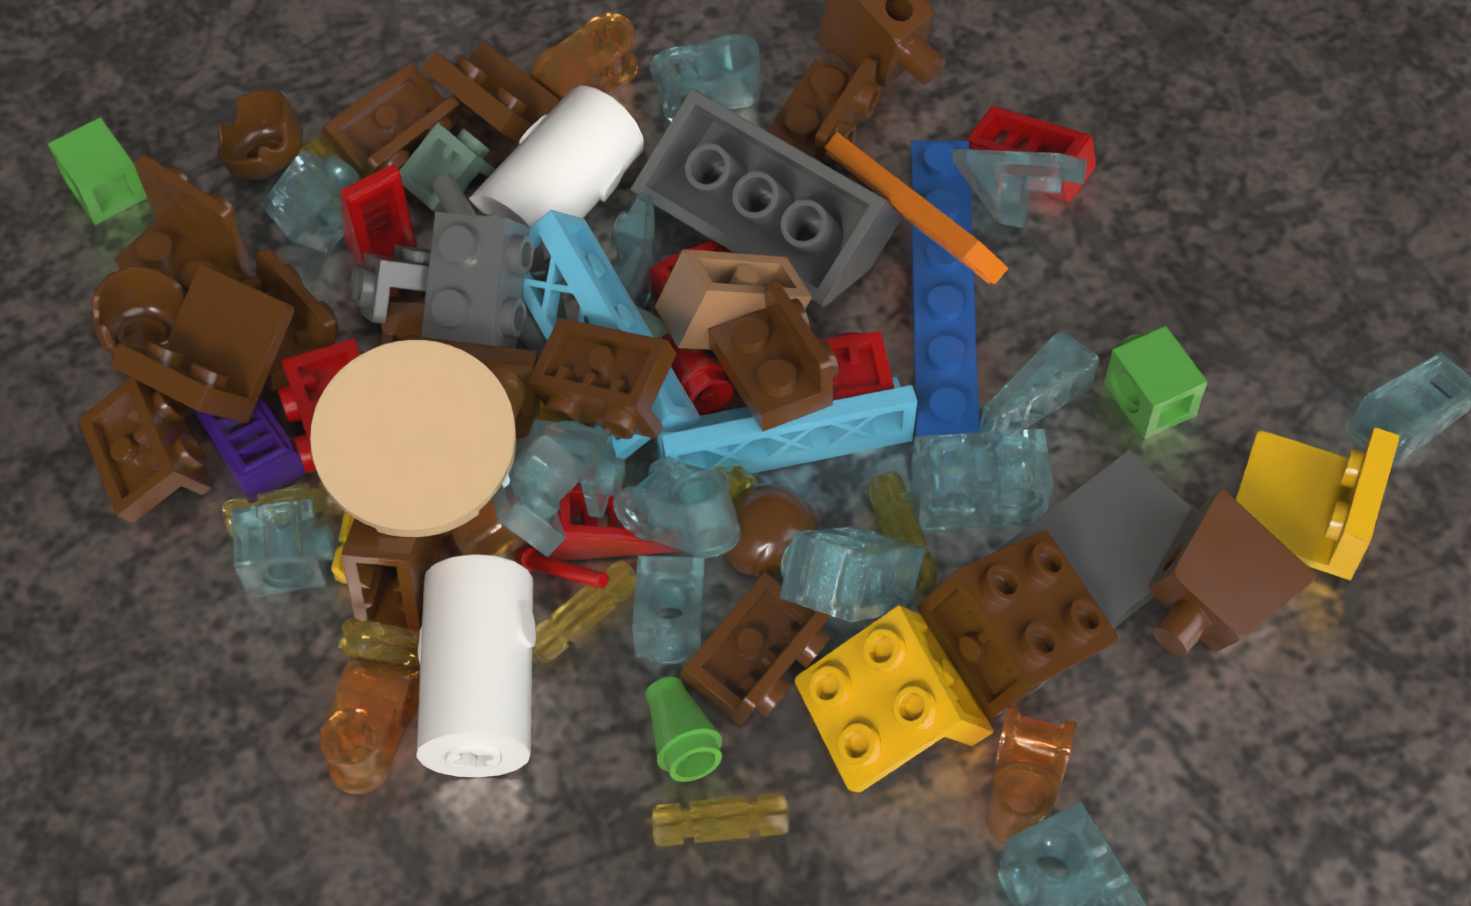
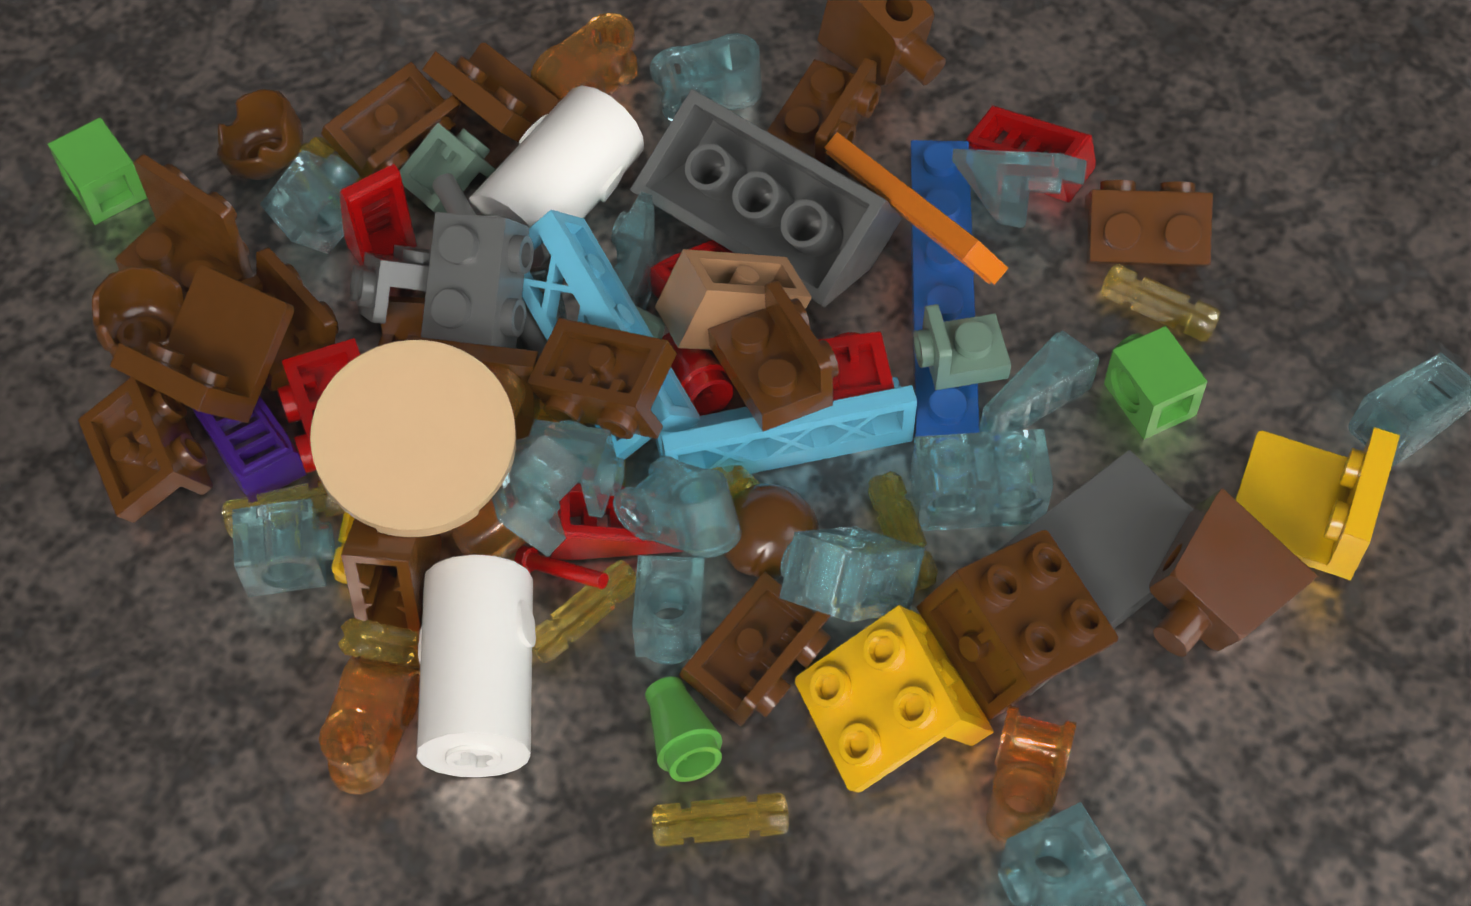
none -> sand green bracket [914,304,1011,390]
none -> reddish brown bracket [1085,180,1213,267]
none -> clear yellow axle [1101,265,1220,341]

